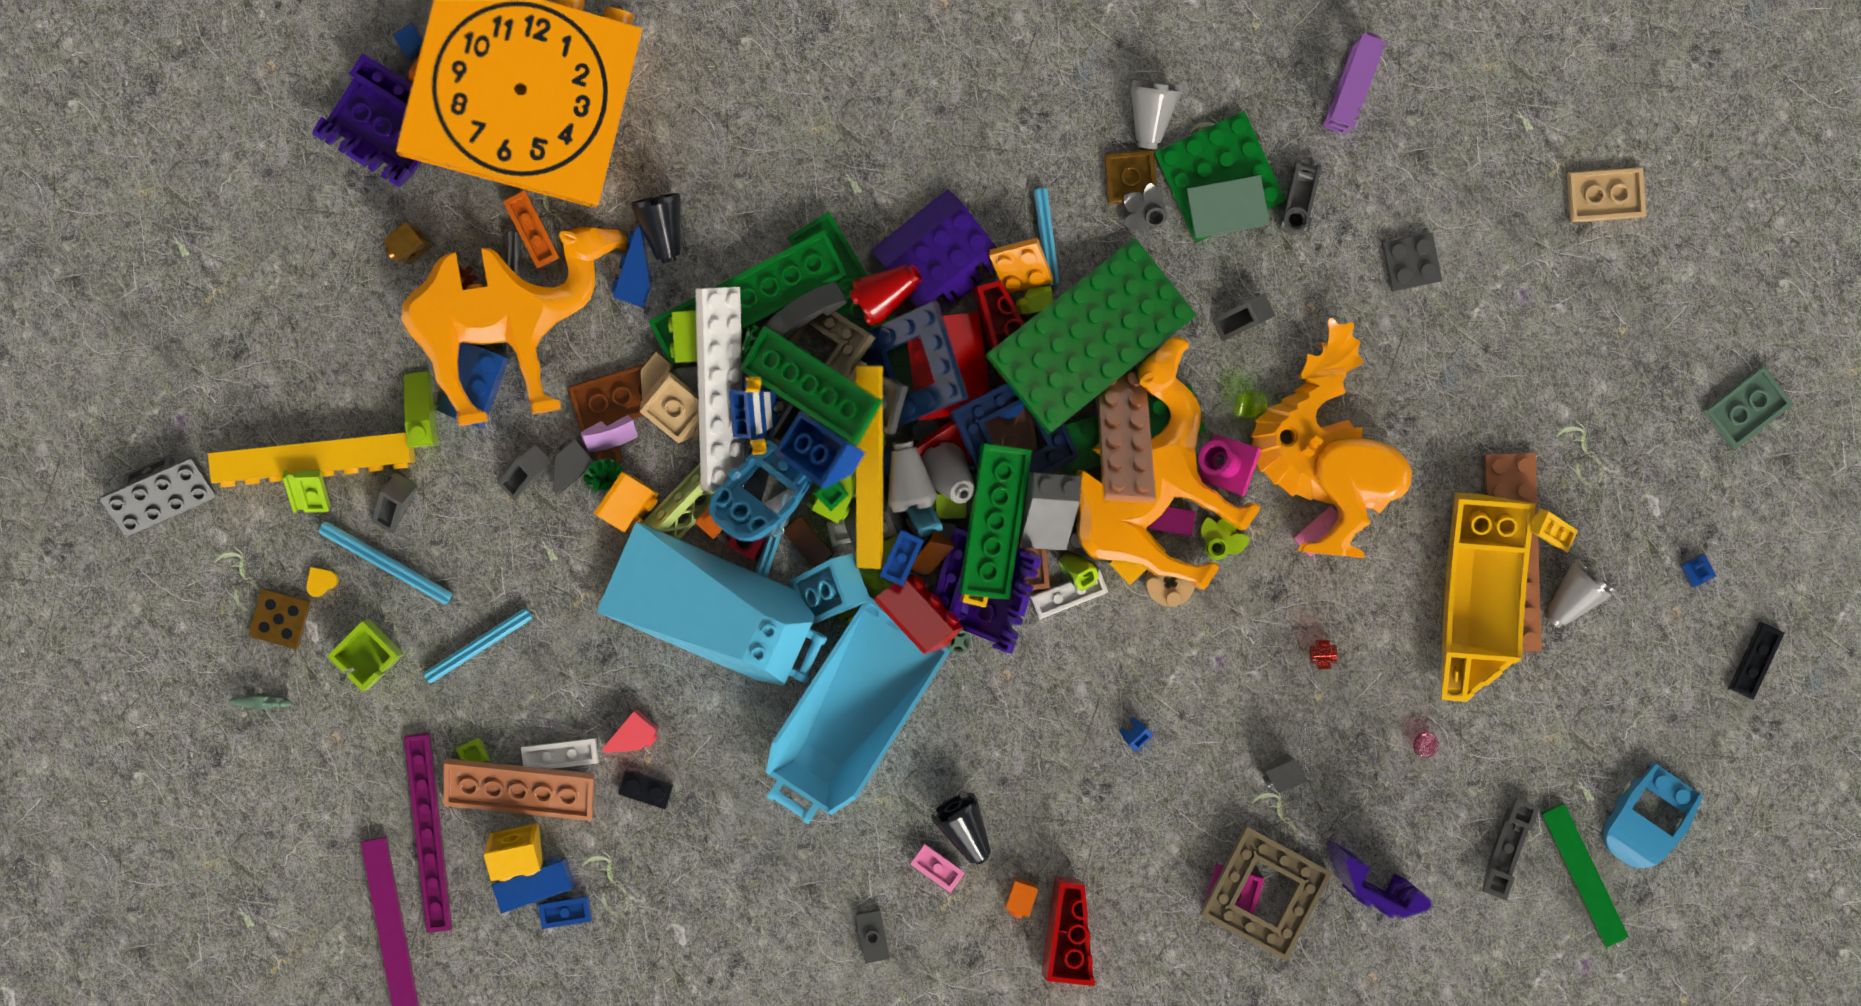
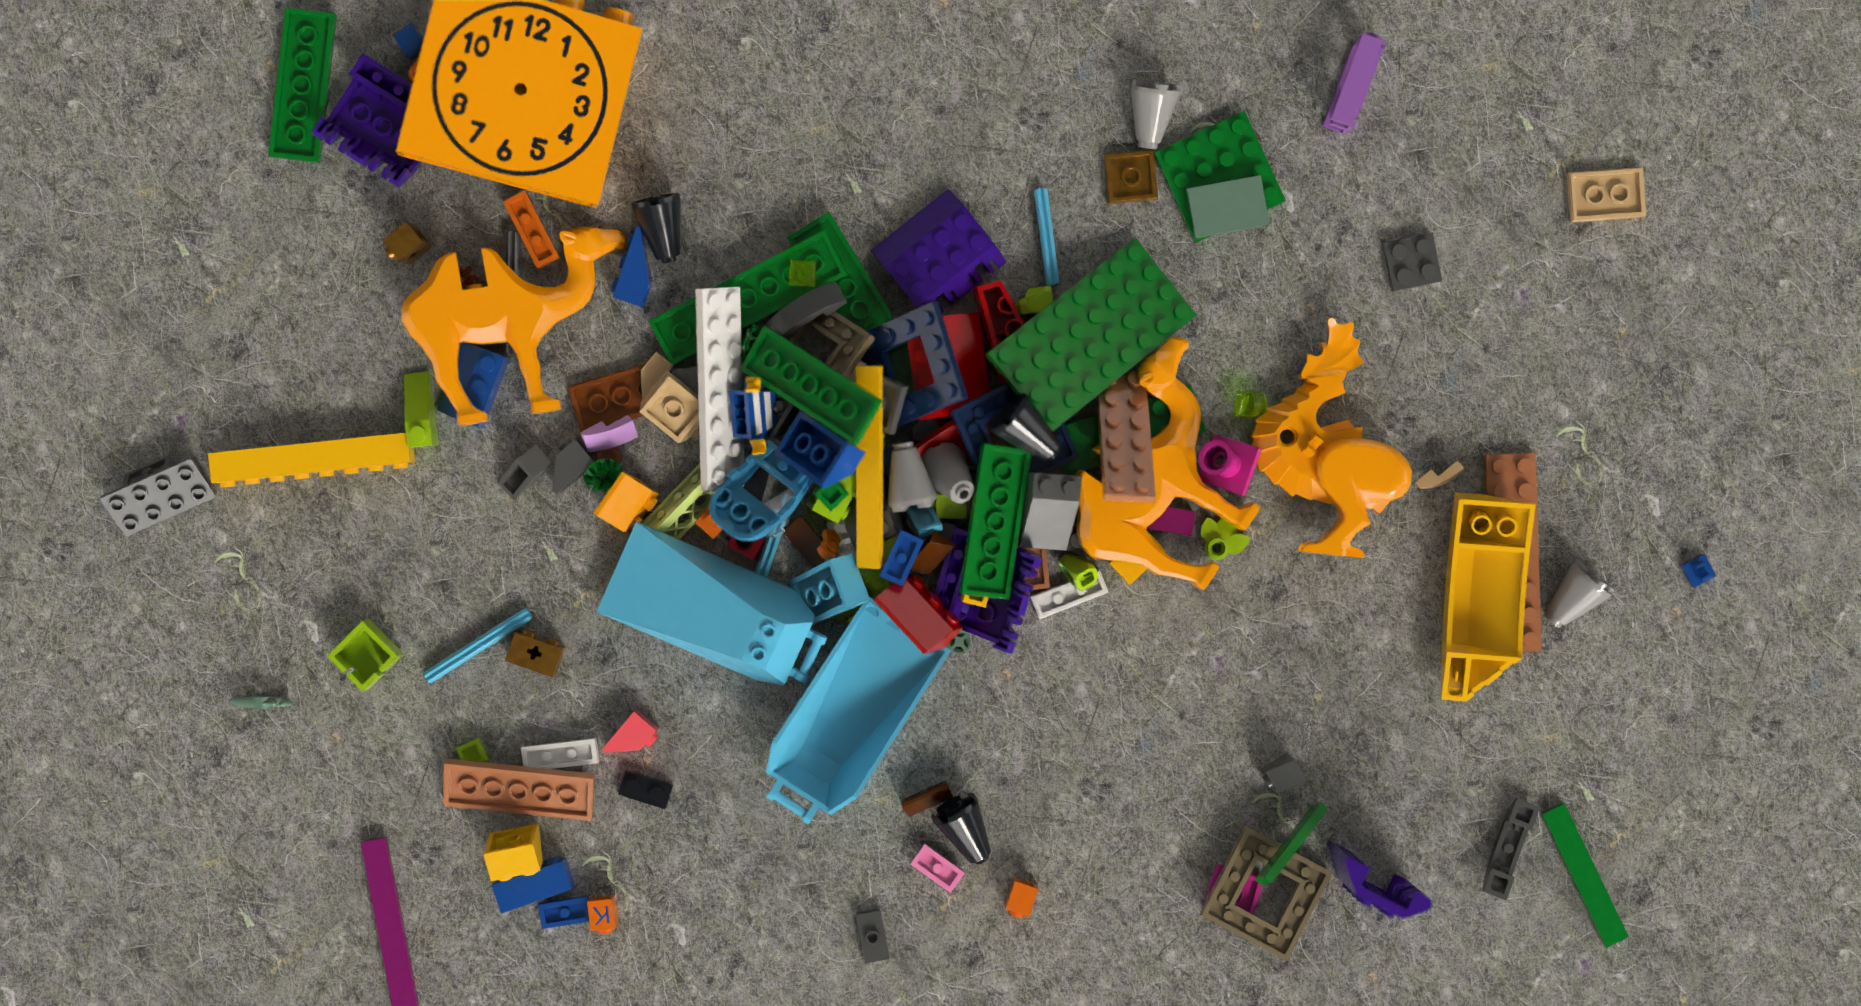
pearl gold tile [248,588,312,650] -> none
lime plate [282,470,331,513] -> none
yellow tile [307,567,339,597] -> none
medium azure axle [319,522,453,604] -> none
dark grey slope [372,473,418,533] -> none
magenta tile [404,733,453,933] -> none
lime brick [668,311,698,363] -> none
red cone [850,264,923,326] -> none
light orange plate [989,238,1053,294] -> none
red wedge [1041,876,1095,986] -> none
blue tile [1119,717,1154,752] -> none
dark grey plate [1123,183,1167,230] -> none
tan plate [1145,557,1195,607] -> none
dark grey slope [1213,293,1276,341] -> none
dark grey piece [1277,159,1321,235] -> none
bright pink plate [1293,505,1338,557] -> none
clear red gear [1309,639,1338,670] -> none
clear pink tile [1413,732,1439,758] -> none
yellow plate [1530,508,1578,553] -> none
dark azure slope [1602,761,1703,868] -> none
sand green tile [1702,365,1794,450] -> none
black tile [1728,622,1785,700] -> none
none -> green plate [268,8,337,163]
none -> pearl gold brick [505,629,566,677]
none -> orange brick [587,894,619,934]
none -> clear neon green tile [789,260,817,287]
none -> orange piece [817,529,841,561]
none -> reddish brown slope [901,780,953,817]
none -> black cone [990,392,1060,461]
none -> green tile [1255,802,1328,885]
none -> tan slope [1415,461,1464,489]

